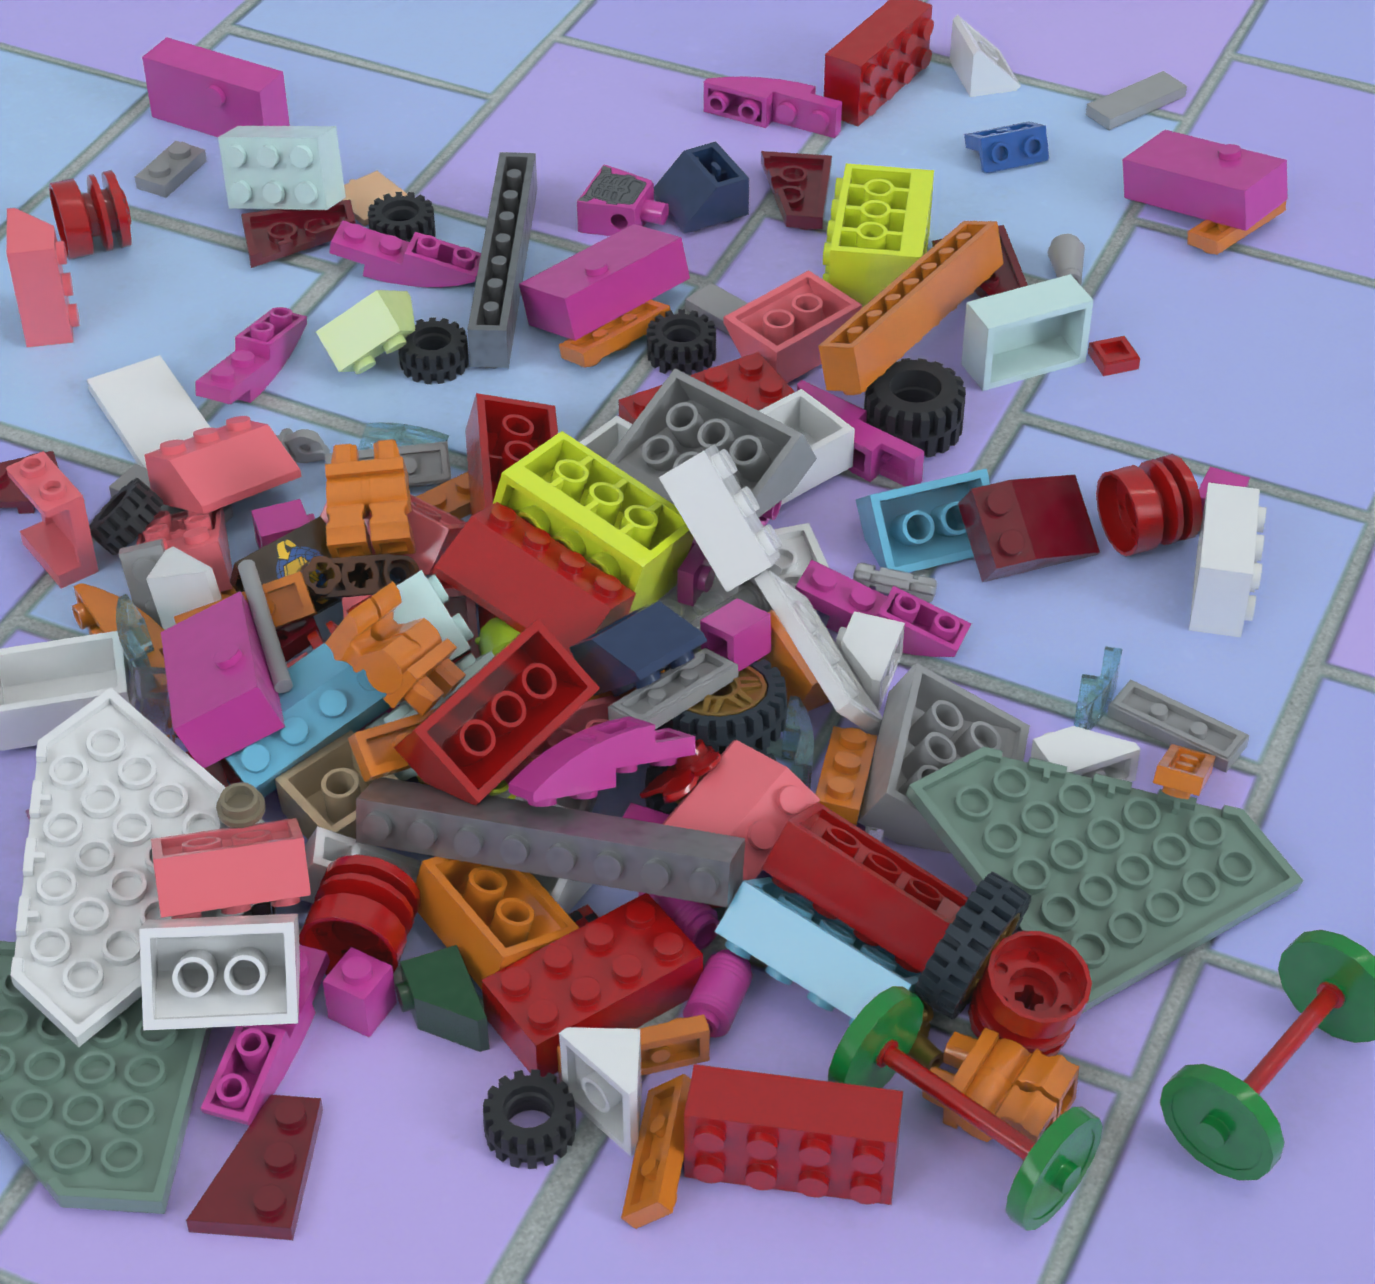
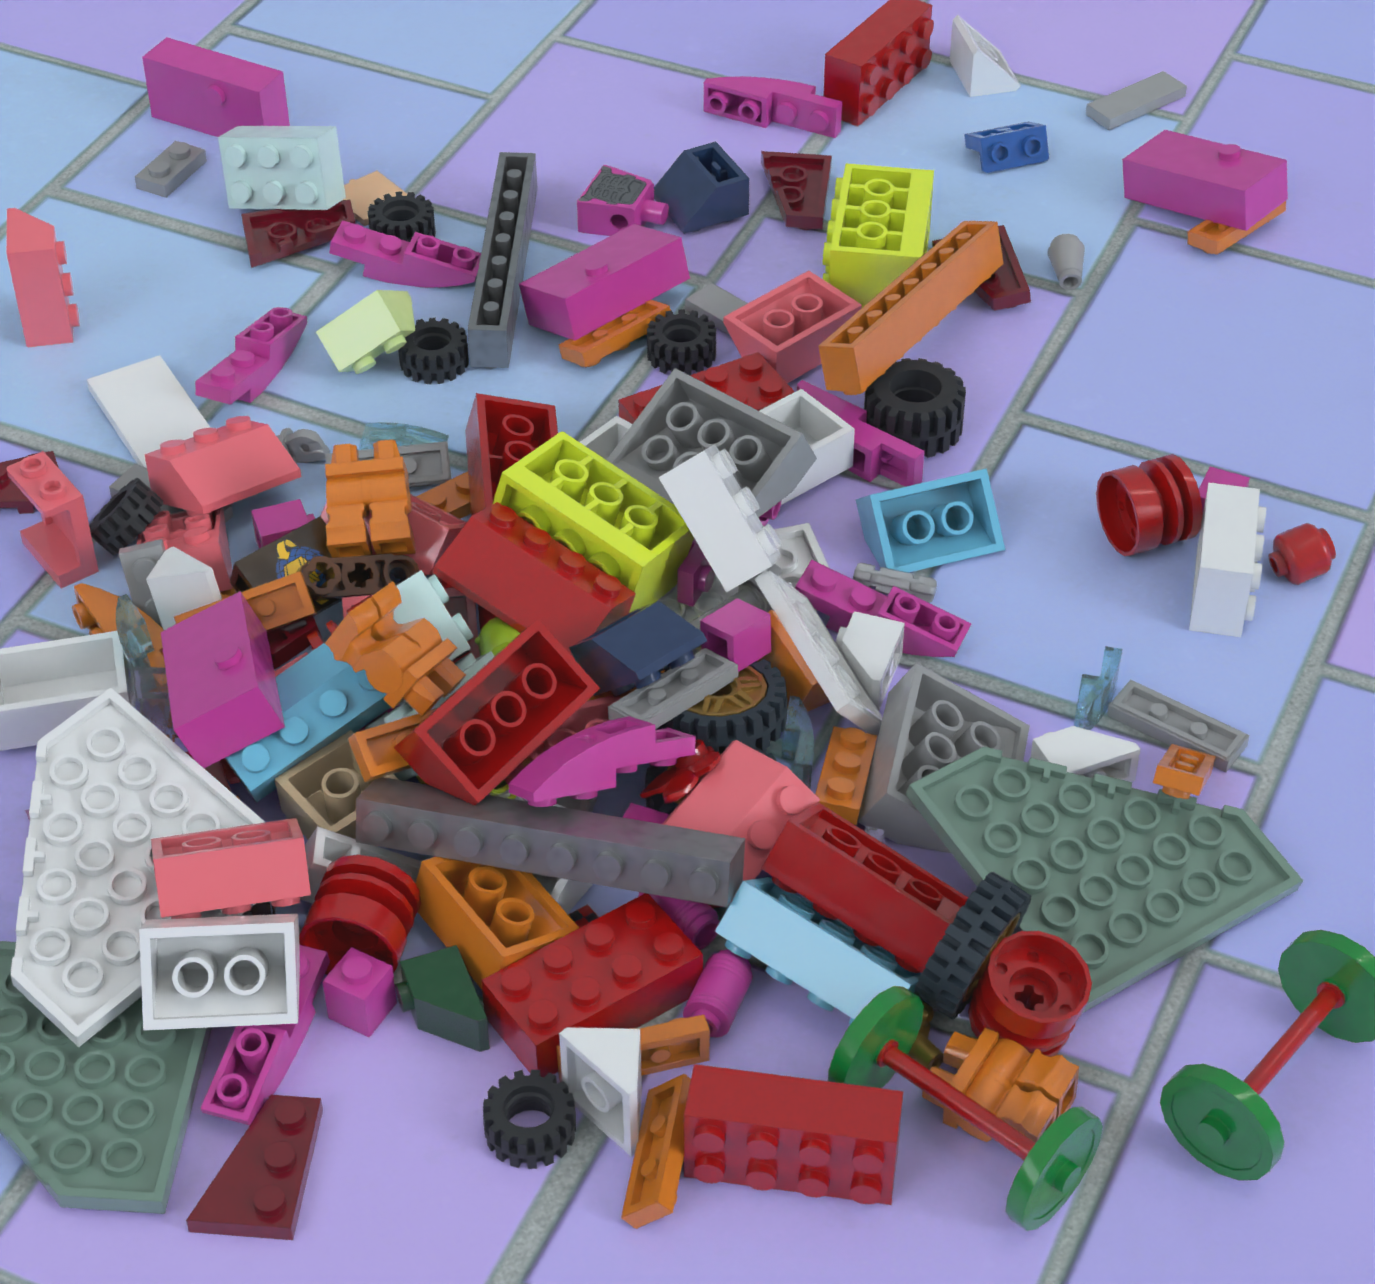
red wheel [49,170,132,260] -> none
dark tan plate [216,782,266,828] -> none
light grey bar [238,560,293,693] -> none
dark red slope [958,474,1100,582] -> none
light aqua piece [961,274,1093,391] -> none
red tile [1088,336,1140,376] -> none
none -> red head [1268,523,1336,585]

